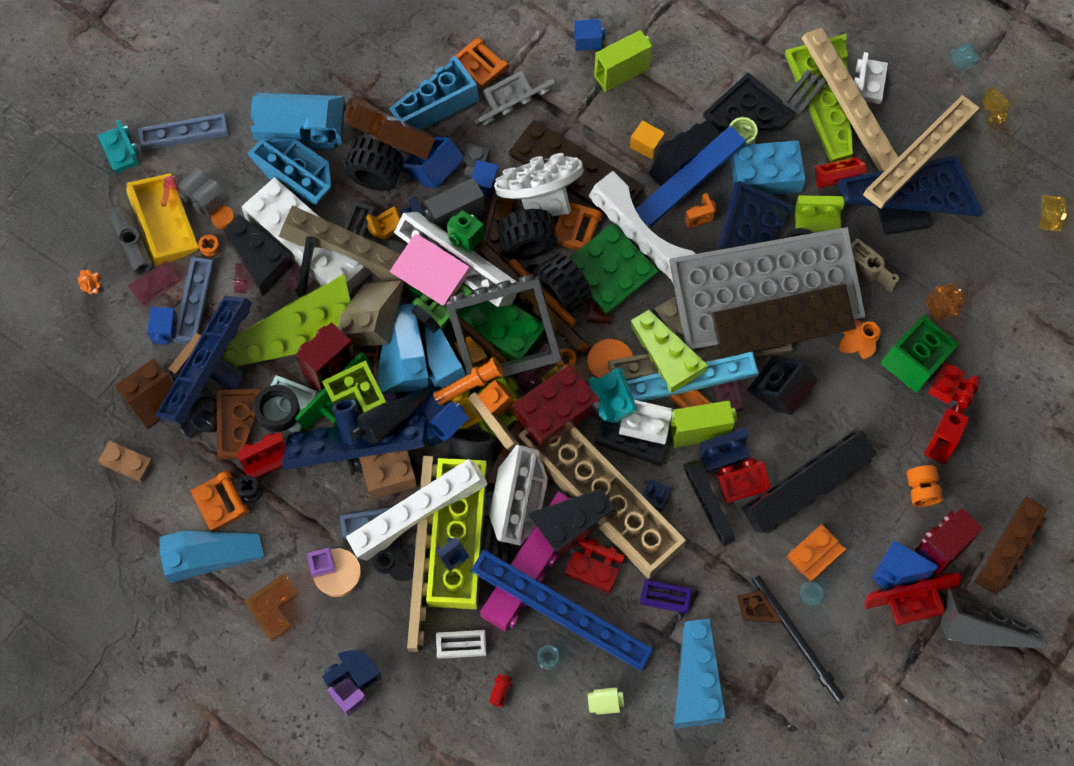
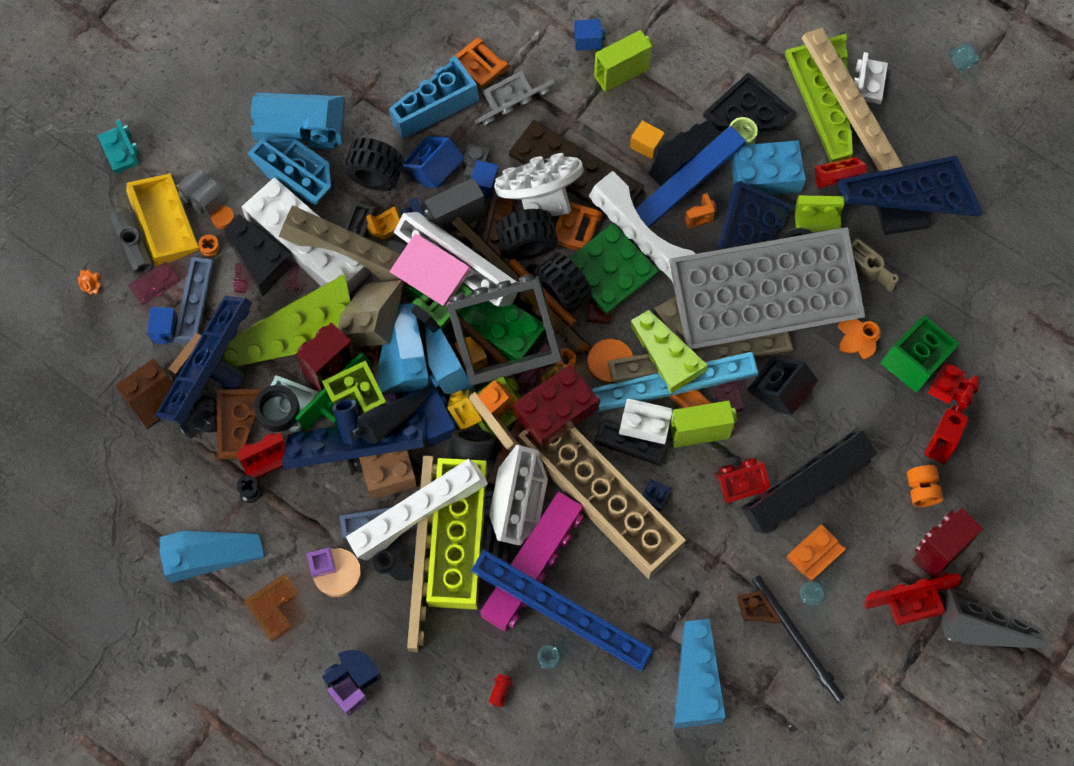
medium nougat plate [98,441,153,482] -> none
sand blue tile [138,113,229,151] -> none
hand [161,176,177,207] -> none
orange plate [190,471,250,532] -> none
black bar [297,236,315,297] -> none
reddish brown arch [344,94,435,159] -> none
blue brick [427,401,469,441] -> none
orange pin [434,357,504,406] -> none
dark blue tile [436,537,469,572] -> none
white tile [436,630,486,659] -> none
green brick [447,210,484,252] -> none
black wedge [527,489,618,557] -> none
red plate [565,538,625,594] -> none
teal bracket [588,368,638,423] -> none
yellowish green brick [588,687,624,715] -> none
dark purple tile [640,579,692,614] -> none
black beam [683,460,735,546] -> none
dark blue bracket [698,427,751,472] -> none
dark brown plate [711,284,856,359] -> none
dark grey tile [783,69,826,115] -> none
tan plate [863,95,979,209] -> none
blue slope [871,541,938,589] -> none
clear orange brick [925,282,965,321] -> none
reddish brown brick [974,496,1047,595] -> none
clear yellow bracket [981,86,1011,126] -> none
clear yellow bracket [1038,195,1066,231] -> none

